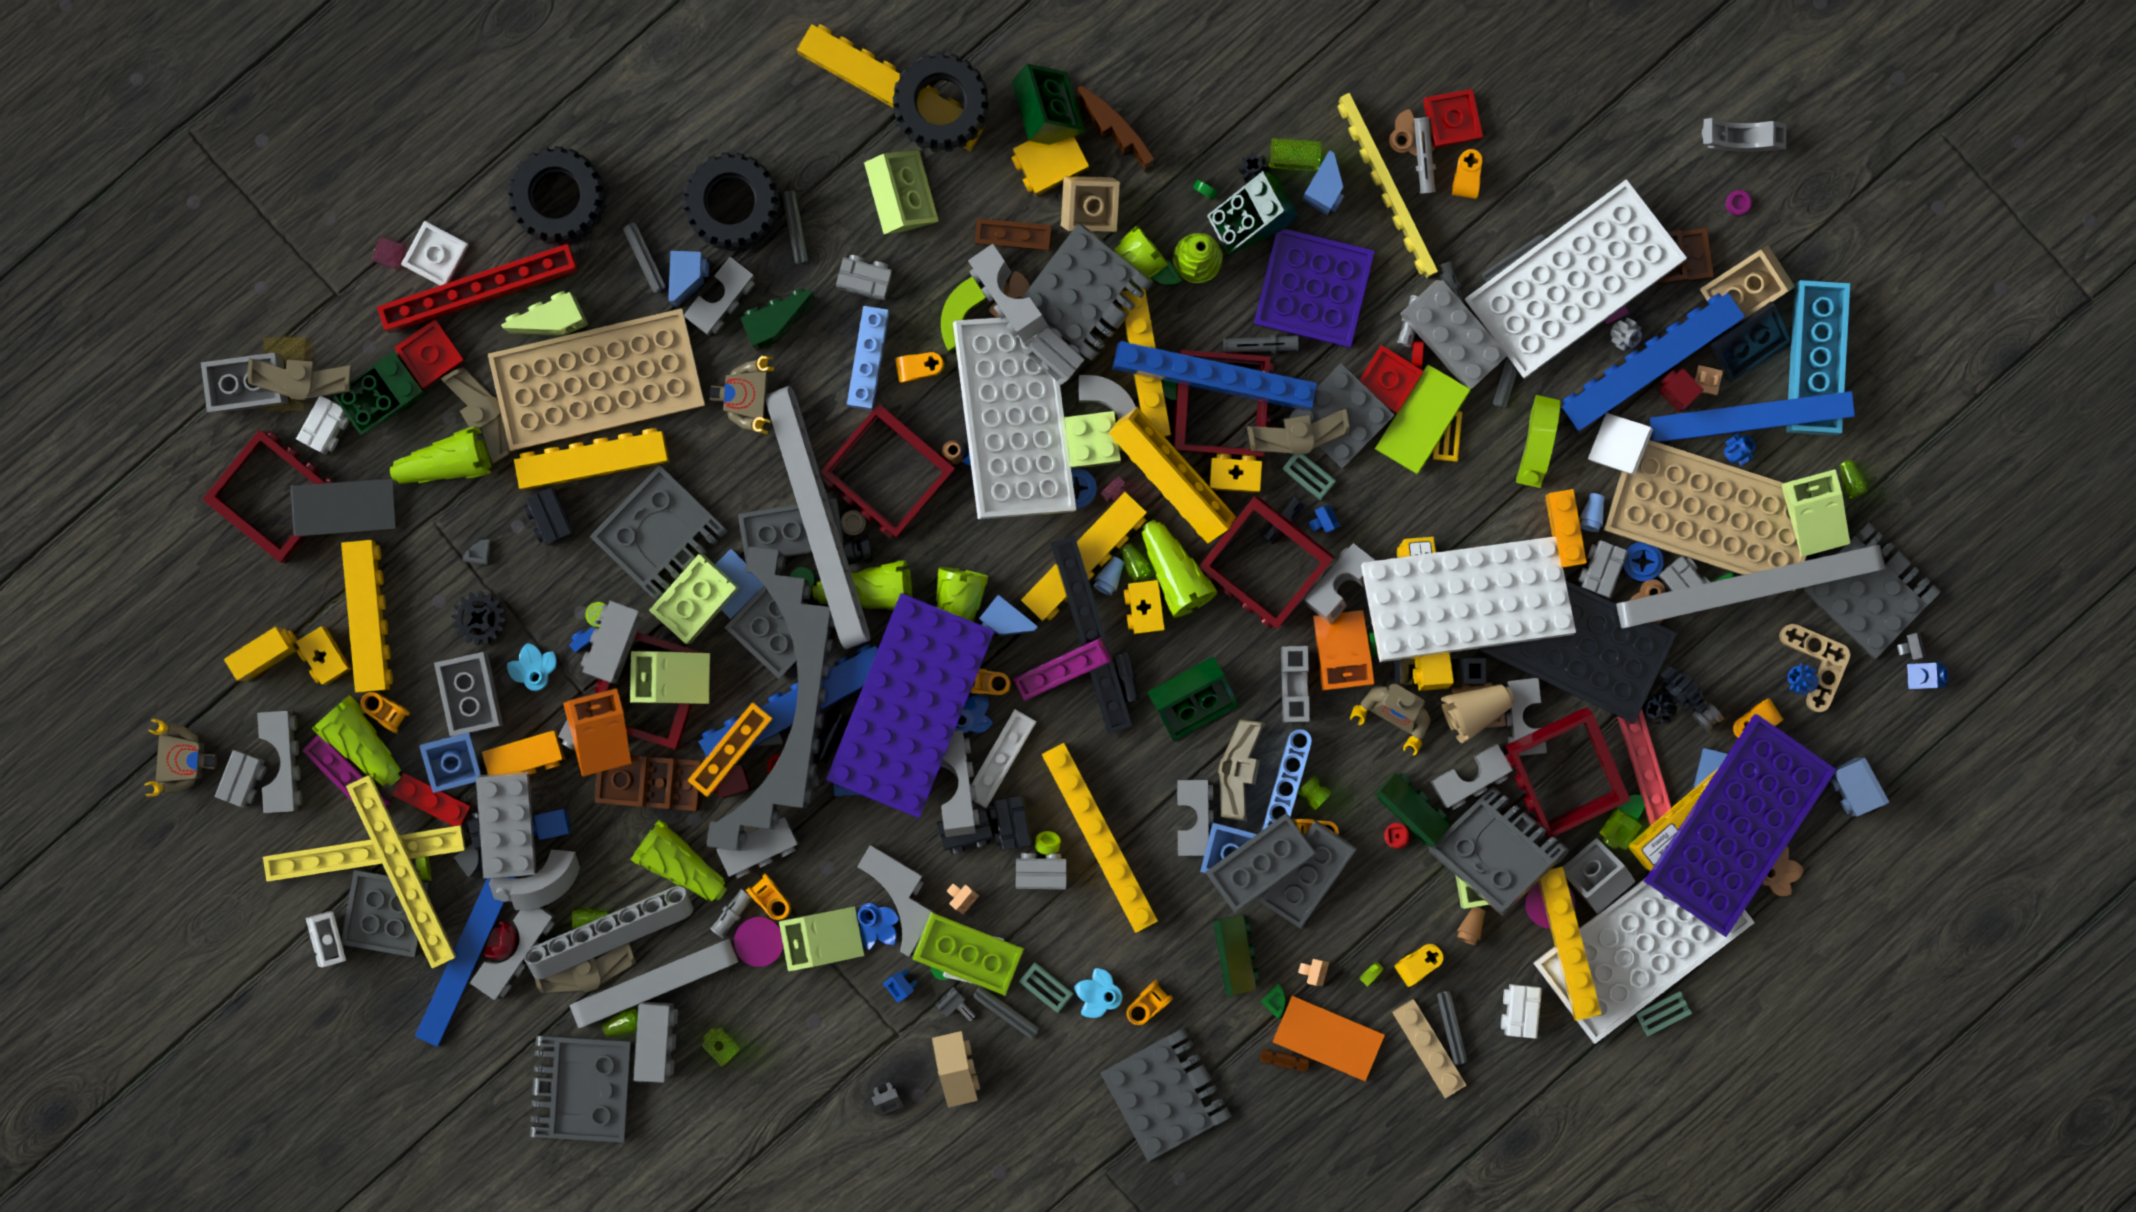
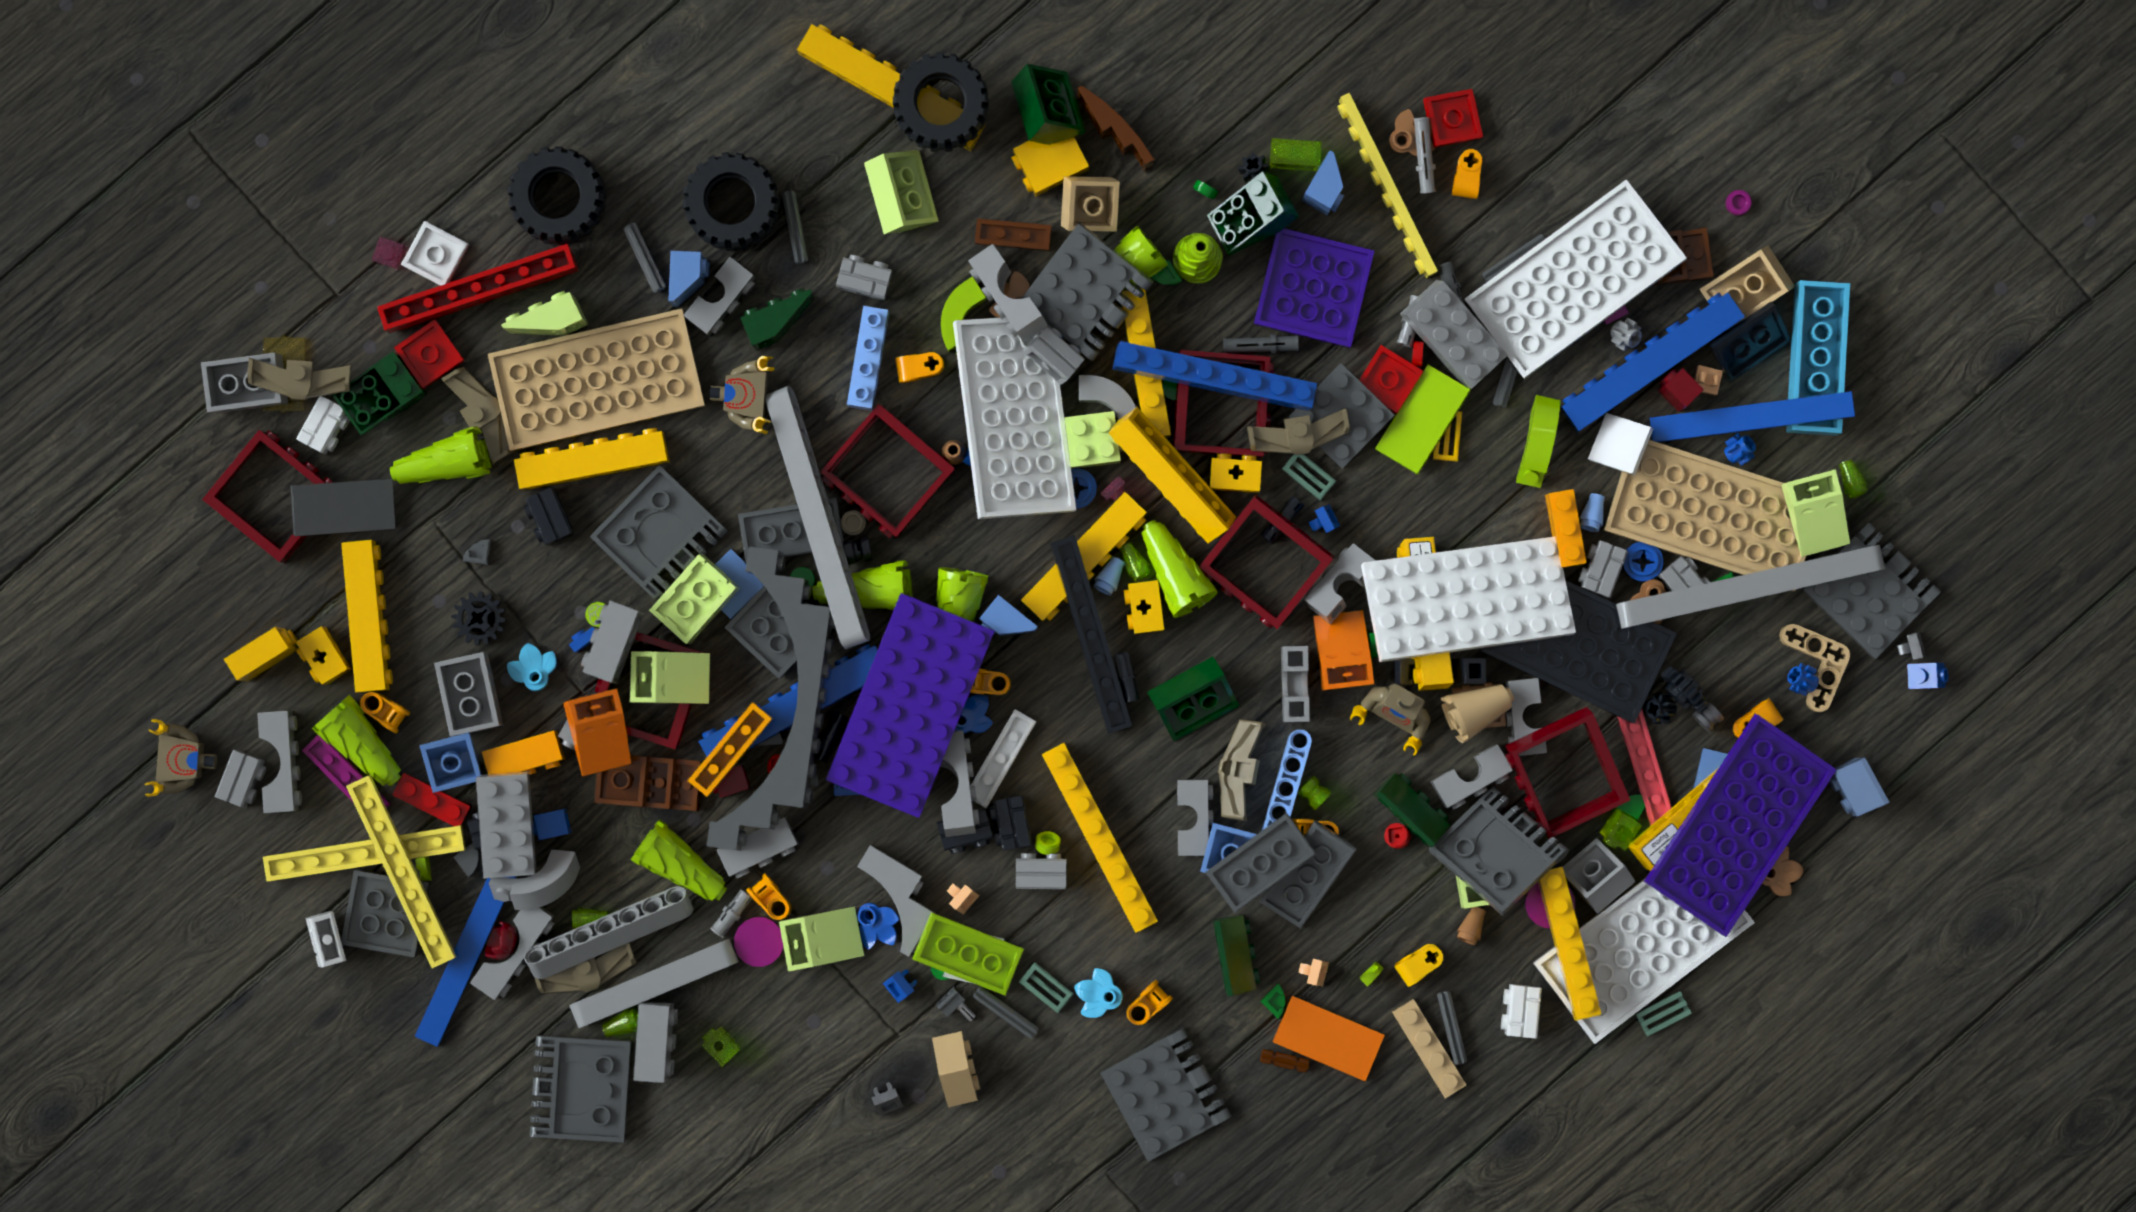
magenta tile [1013,637,1112,701] -> none
light grey arch [1702,118,1786,152] -> none

